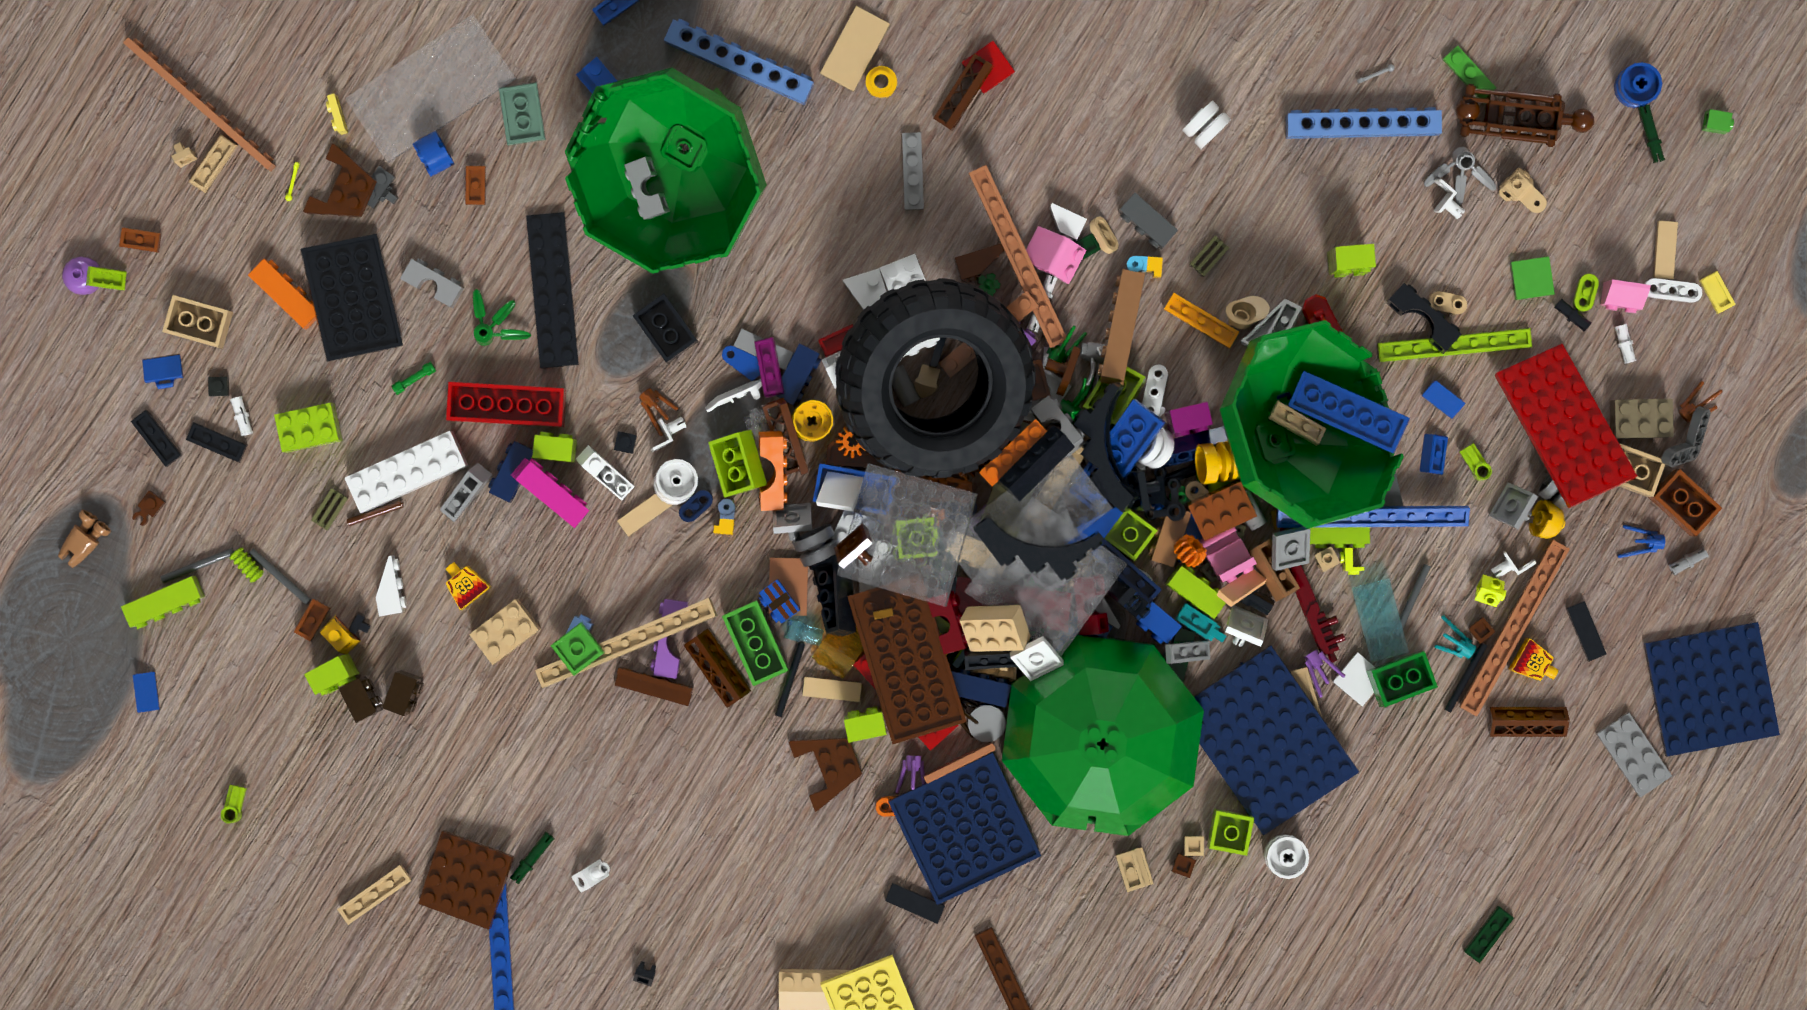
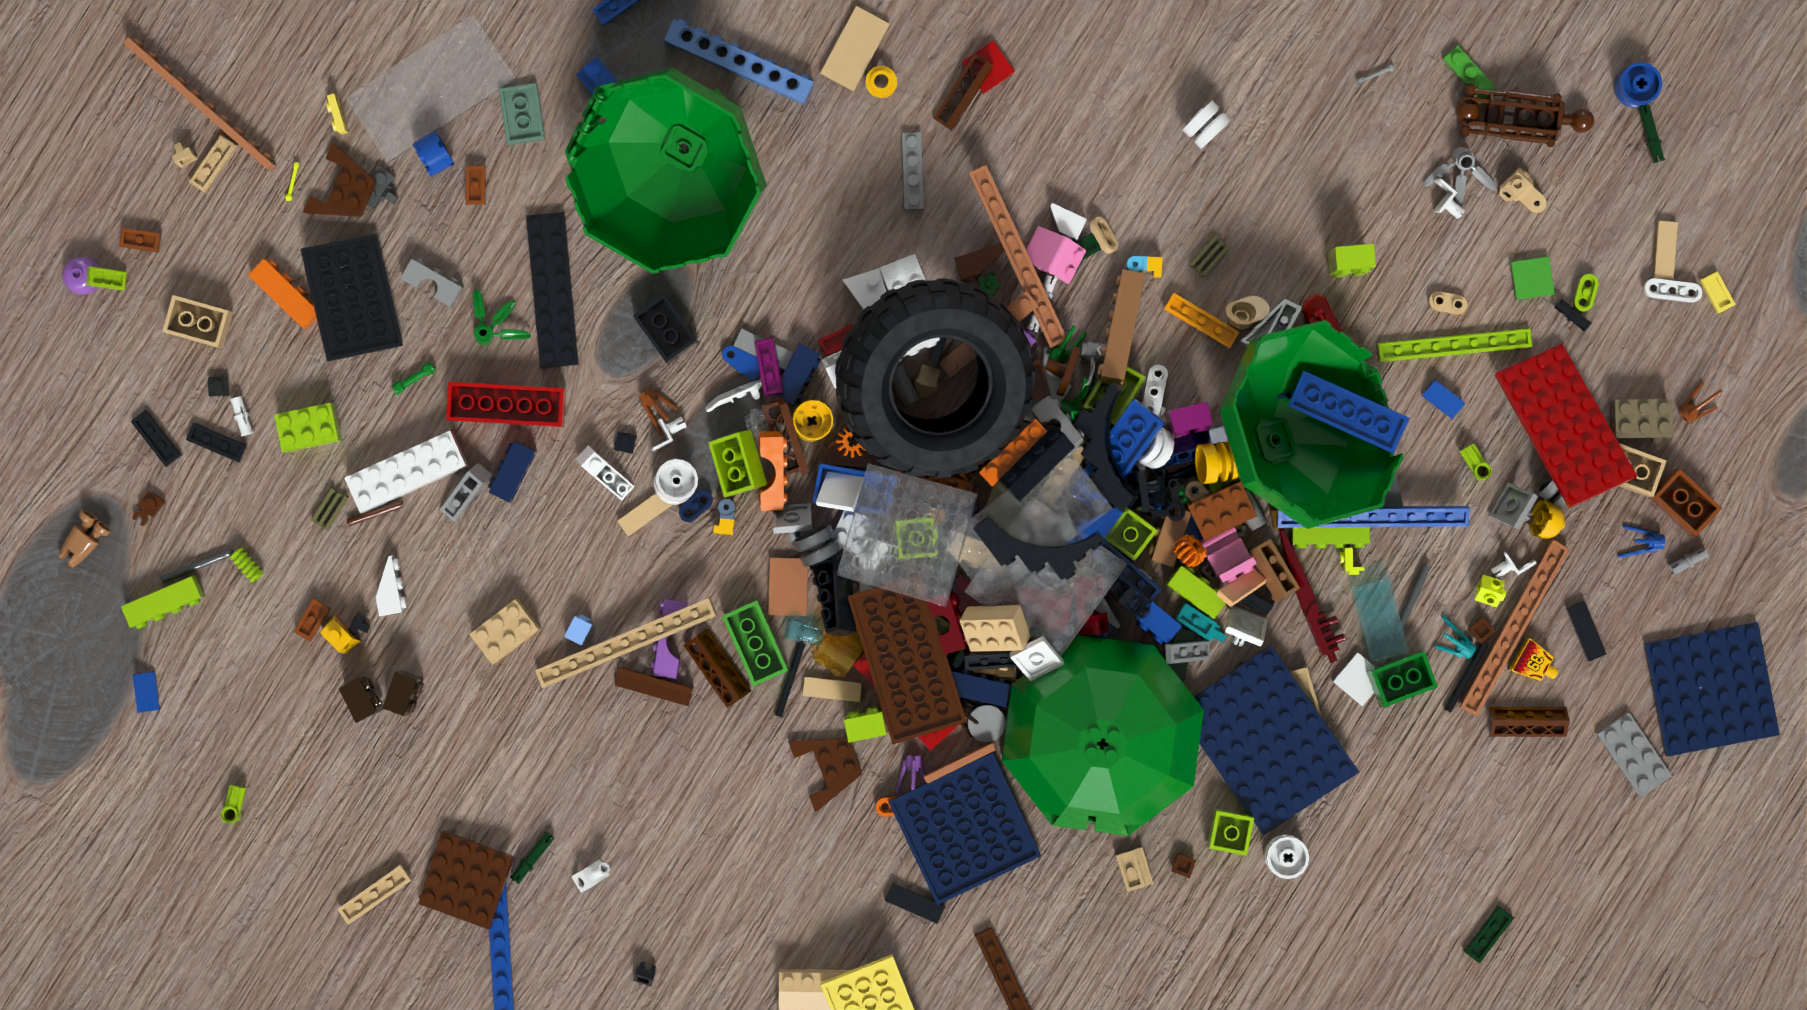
blue piece [142,355,183,389] -> none
dark grey bar [249,548,311,605] -> none
lime brick [304,654,360,696] -> none
torso [446,562,491,610] -> none
dark pink piece [510,458,589,528] -> none
lime brick [532,432,577,463] -> none
bright green tile [550,622,605,676] -> none
light grey arch [624,157,670,220] -> none
brick [758,579,800,624] -> none
reddish brown tile [834,523,873,569] -> none
pearl gold tile [873,608,894,620] -> none
dark grey brick [1118,193,1178,249] -> none
tan plate [1184,836,1204,856] -> none
tan tile [1268,400,1326,446] -> none
light grey tile [1272,526,1310,571] -> none
medium blue brick [1285,107,1442,139] -> none
medium lavender plant [1304,650,1345,698] -> none
tan bracket [1315,547,1340,572] -> none
black arch [1386,283,1462,354] -> none
blue slope [1420,434,1448,475] -> none
bright pink slope [1600,279,1651,313] -> none
white pin [1615,324,1637,364] -> none
dark grey beam [1661,406,1710,467] -> none
bright green brick [1702,109,1734,134] -> none

